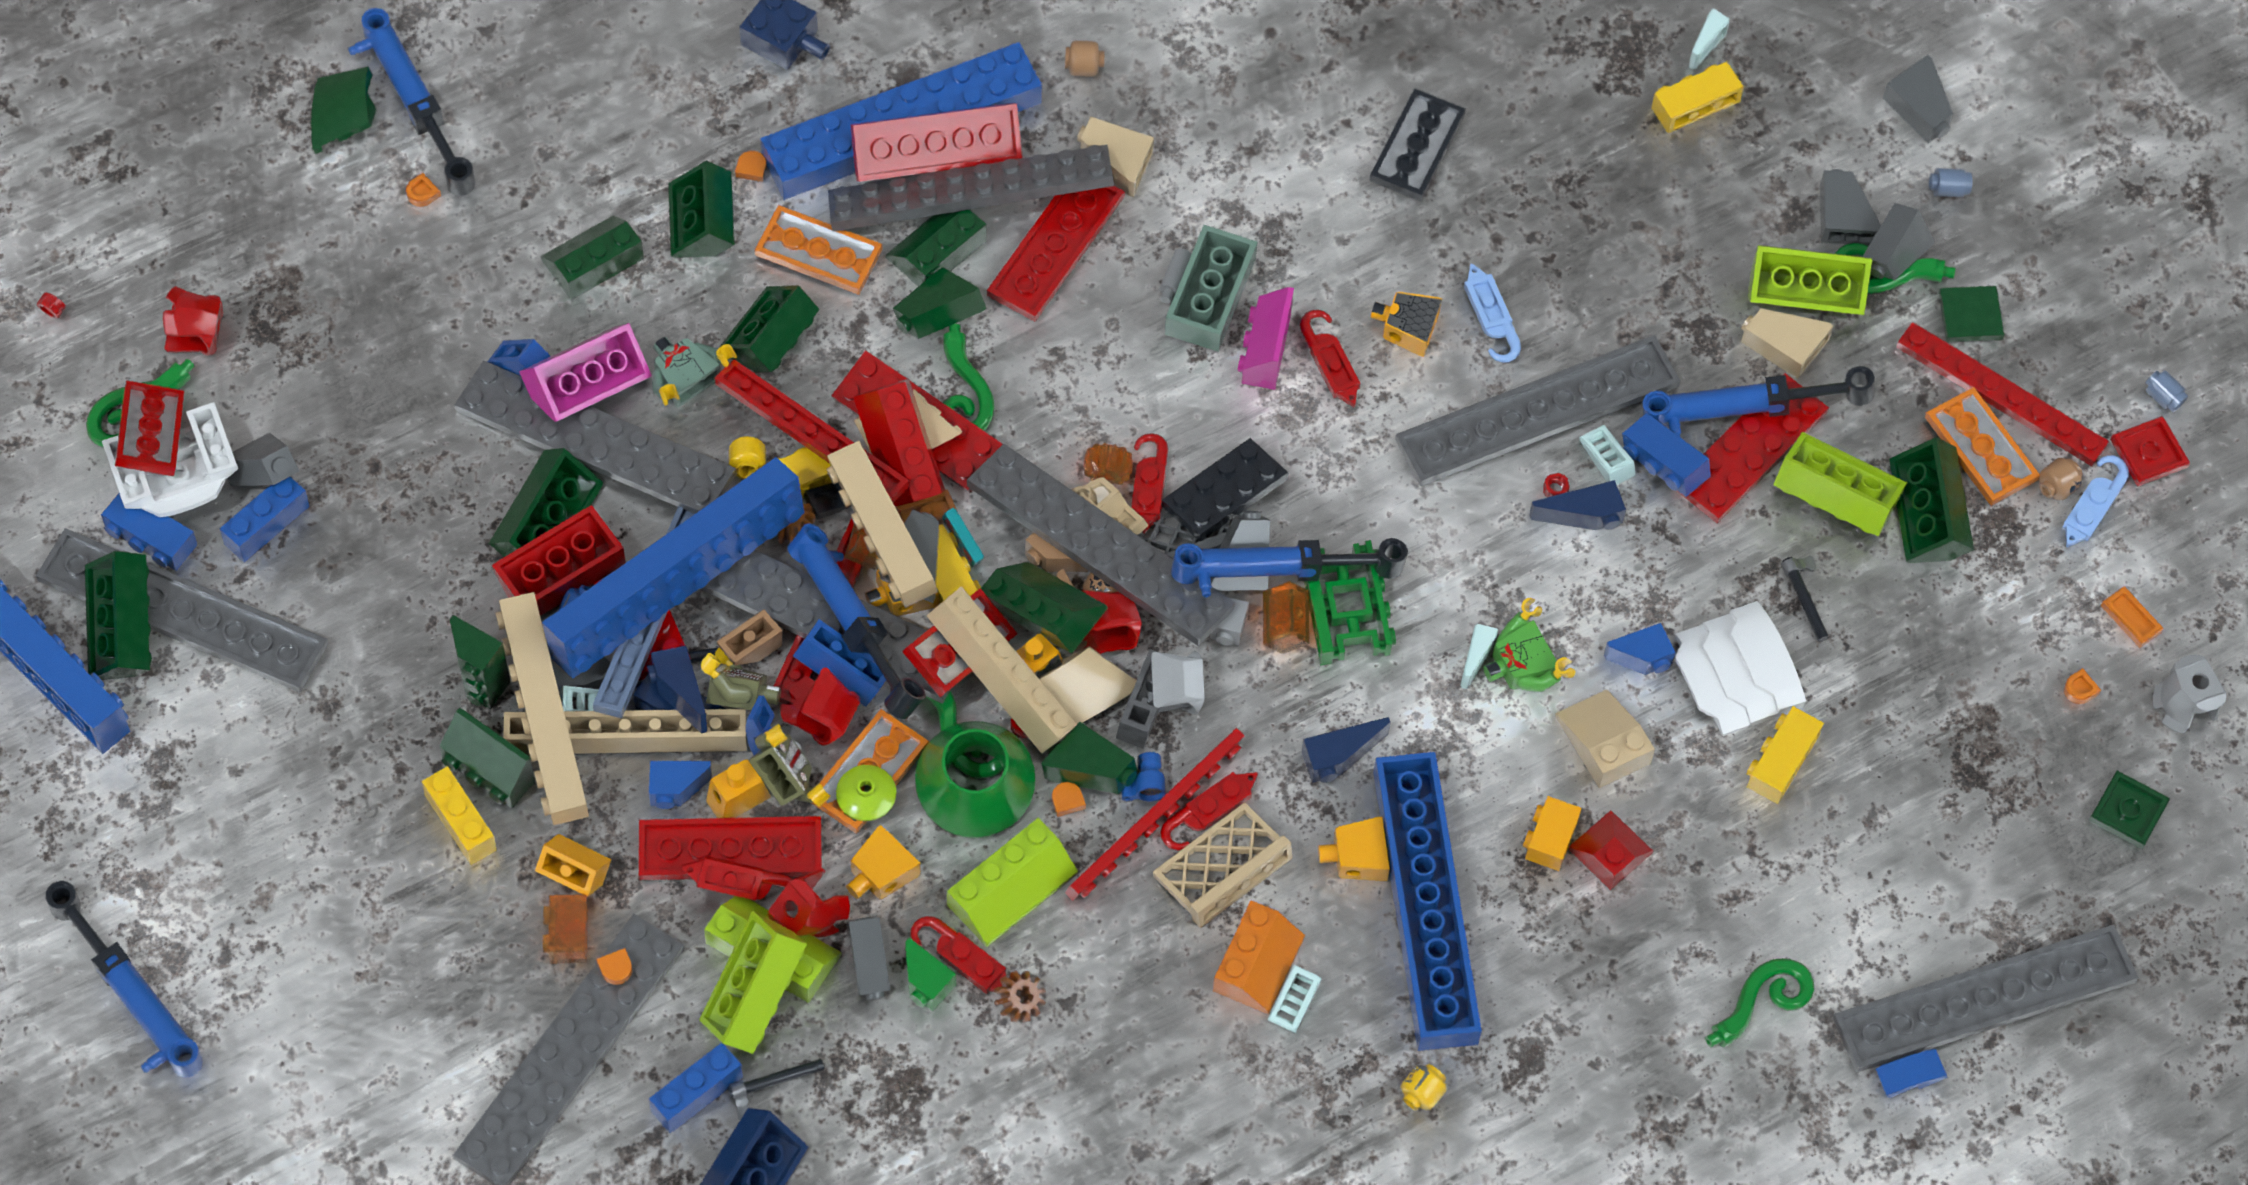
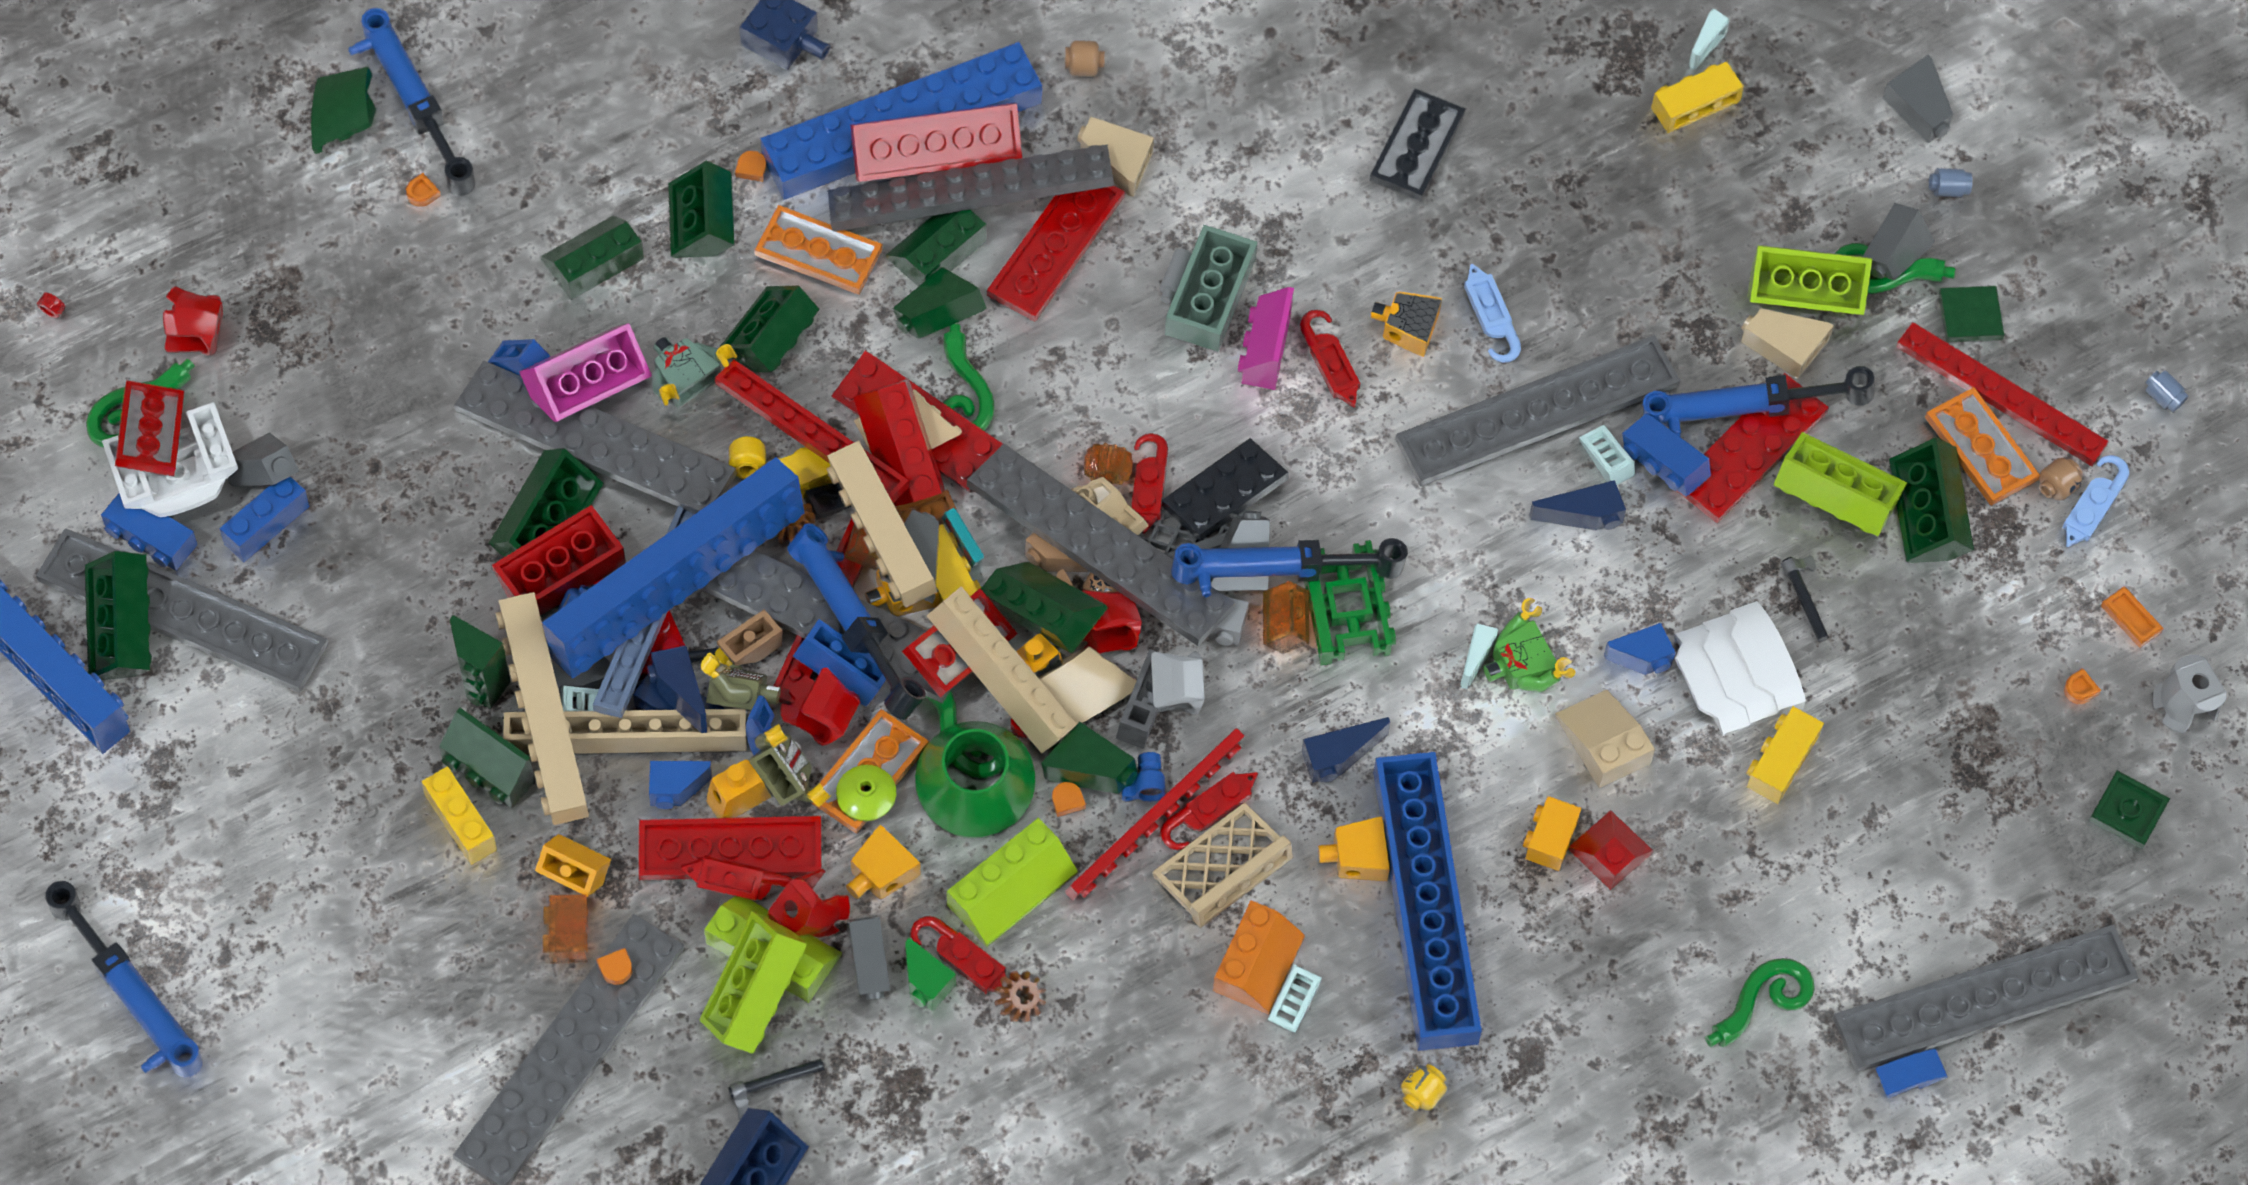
blue brick [649,1042,743,1134] -> none
red axle [1543,473,1570,498] -> none
dark grey slope [1820,169,1881,245] -> none
red plate [2110,416,2190,487] -> none

